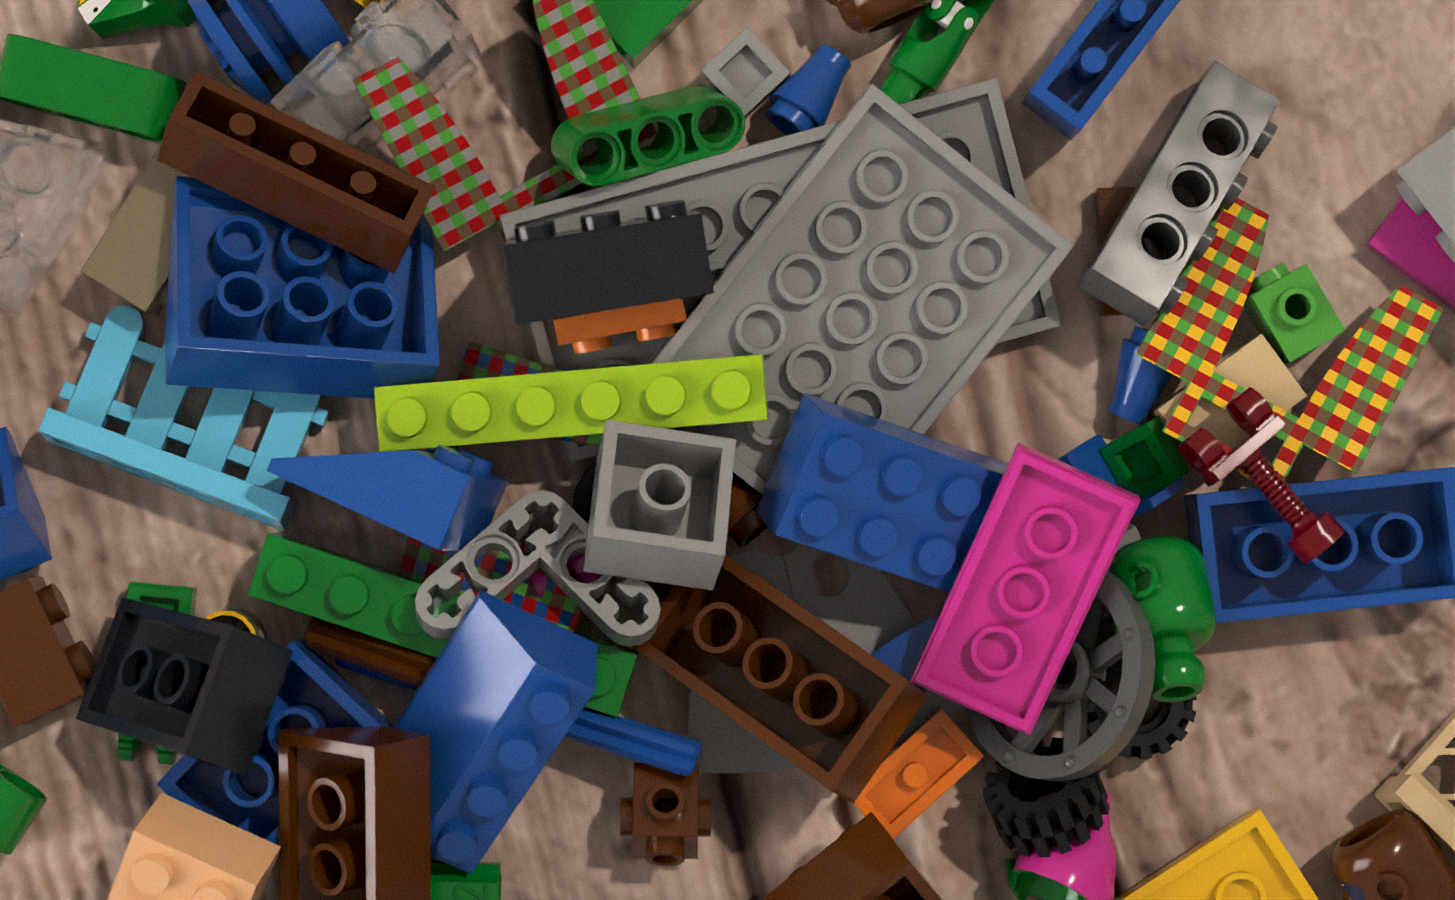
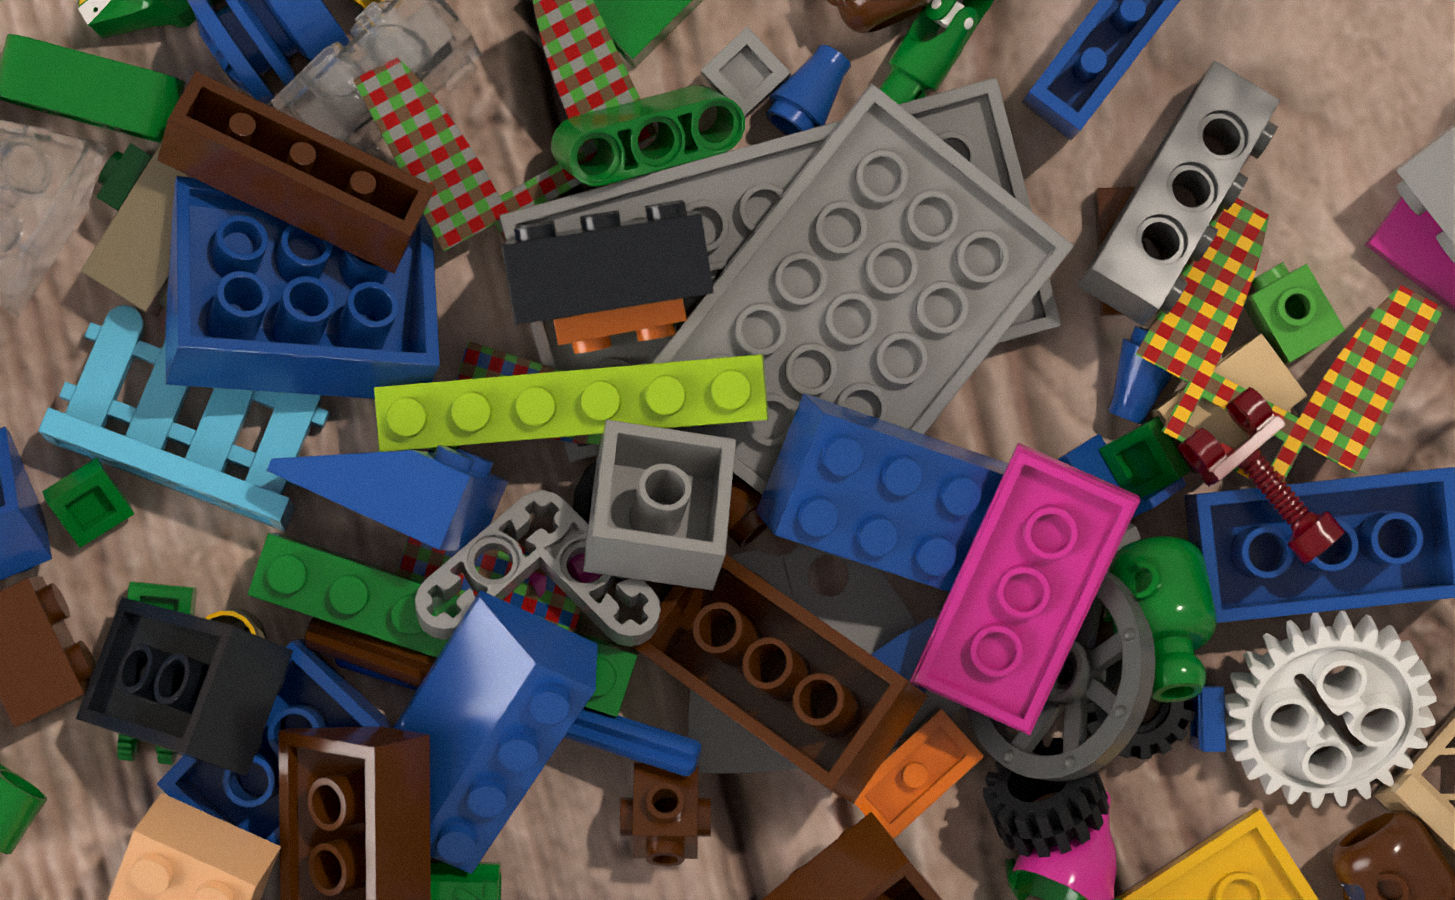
none -> green plate [42,458,135,548]
none -> dark green plate [96,143,152,211]
none -> blue tile [1190,683,1226,752]
none -> white gear [1225,611,1437,808]

